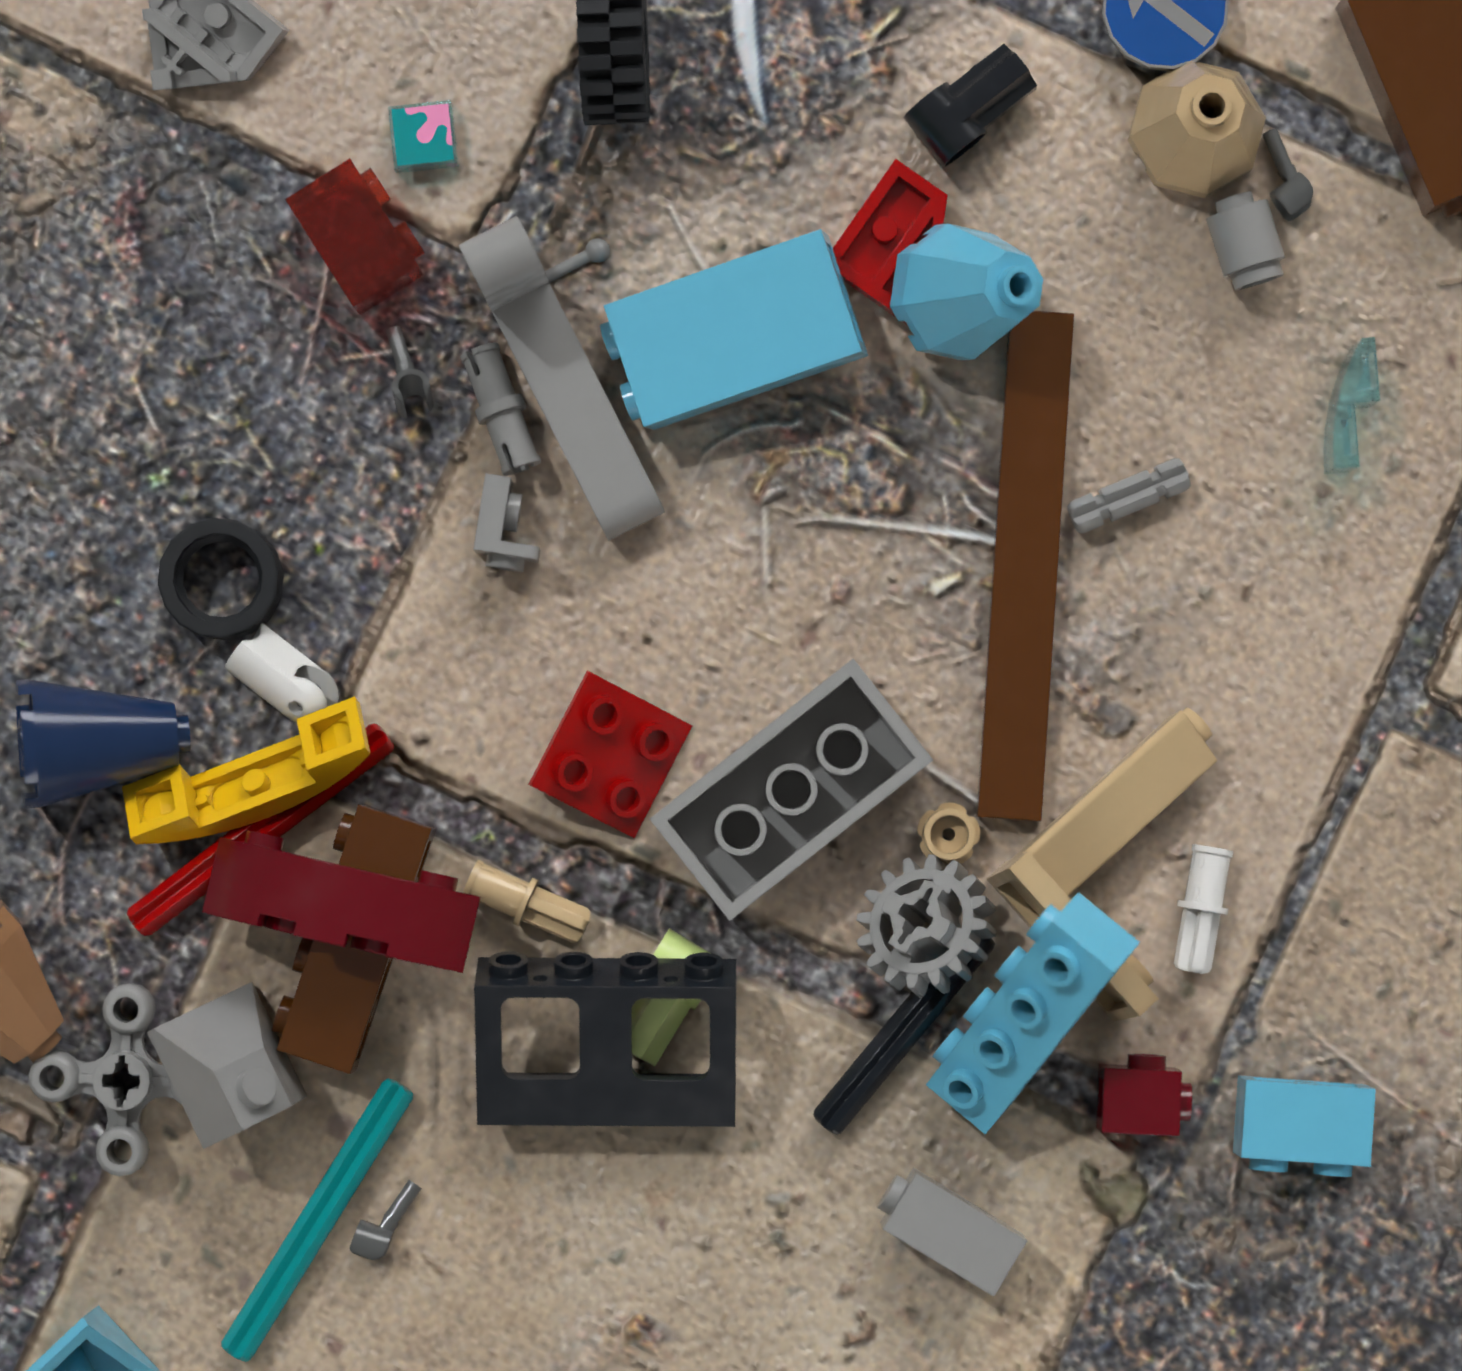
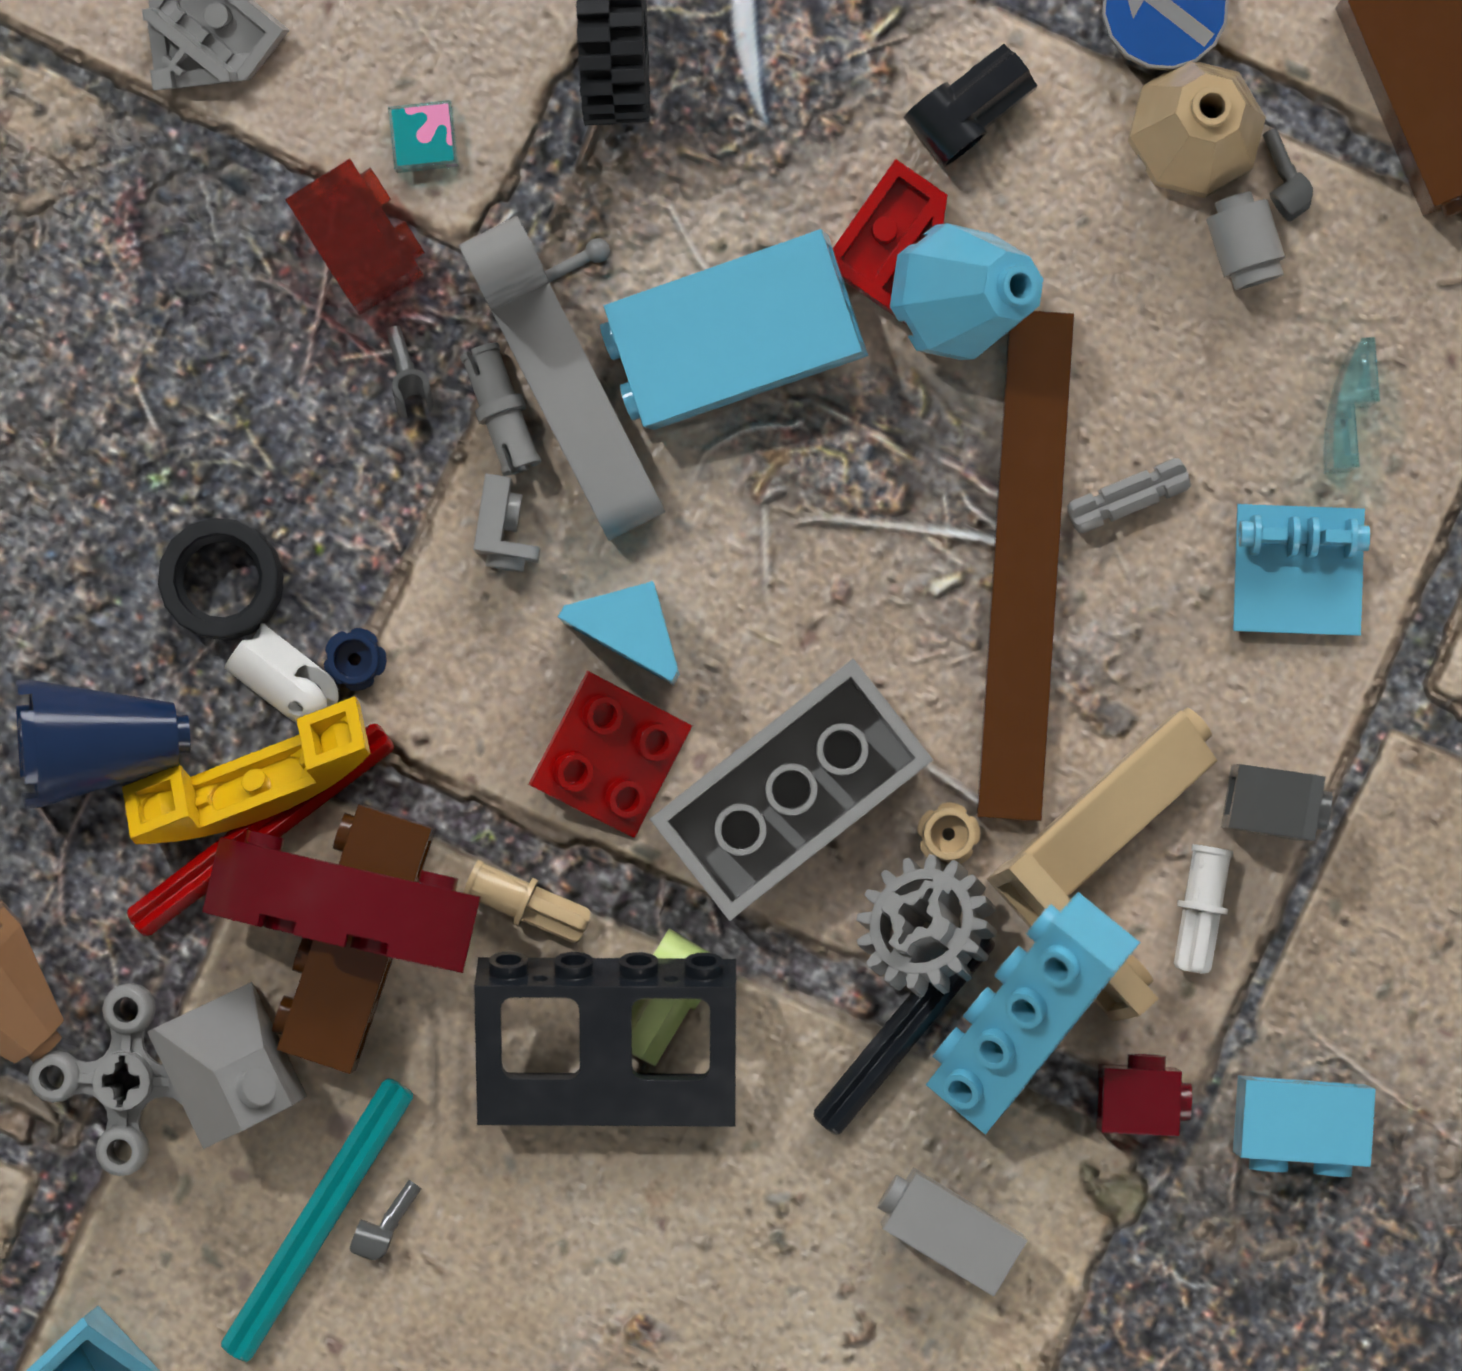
none -> dark blue plate [324,628,387,691]
none -> medium azure slope [558,581,680,686]
none -> dark grey slope [1221,764,1333,841]
none -> medium azure hinge [1233,504,1370,636]

